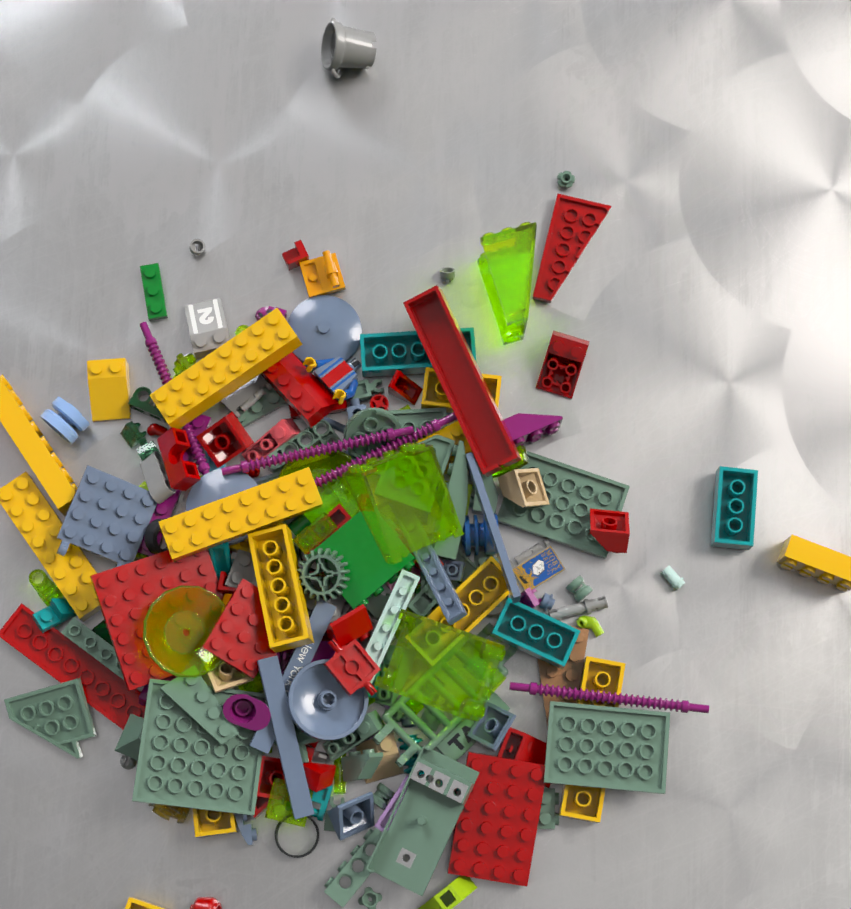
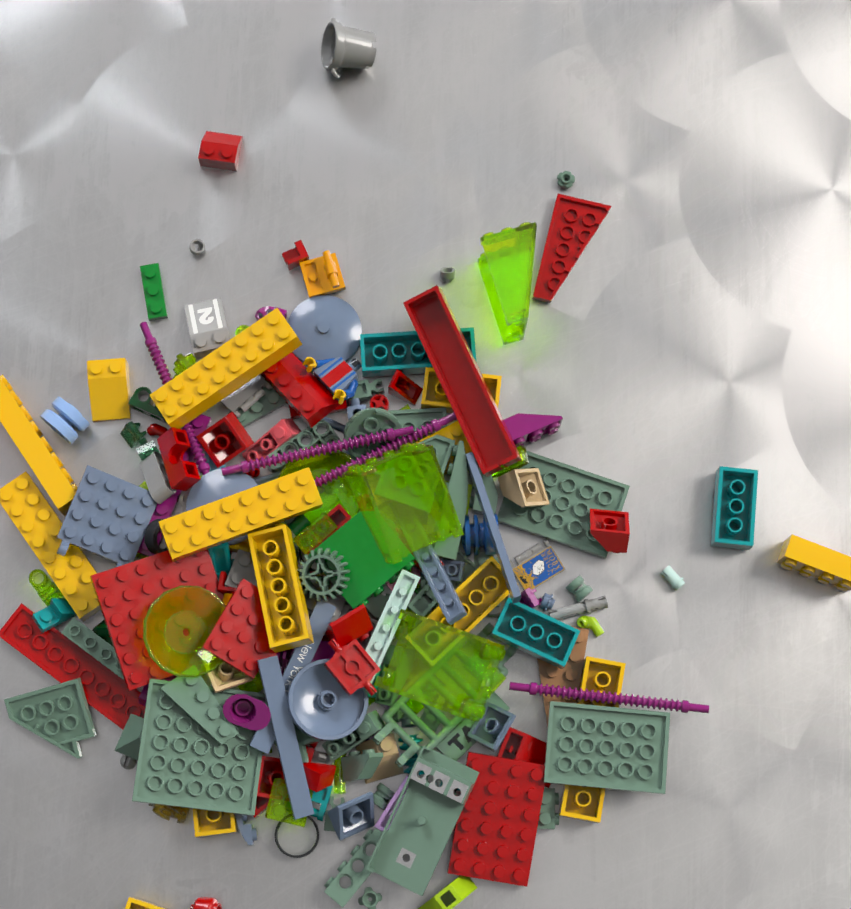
red slope [536,330,590,399] -> none
none -> red slope [198,131,243,172]

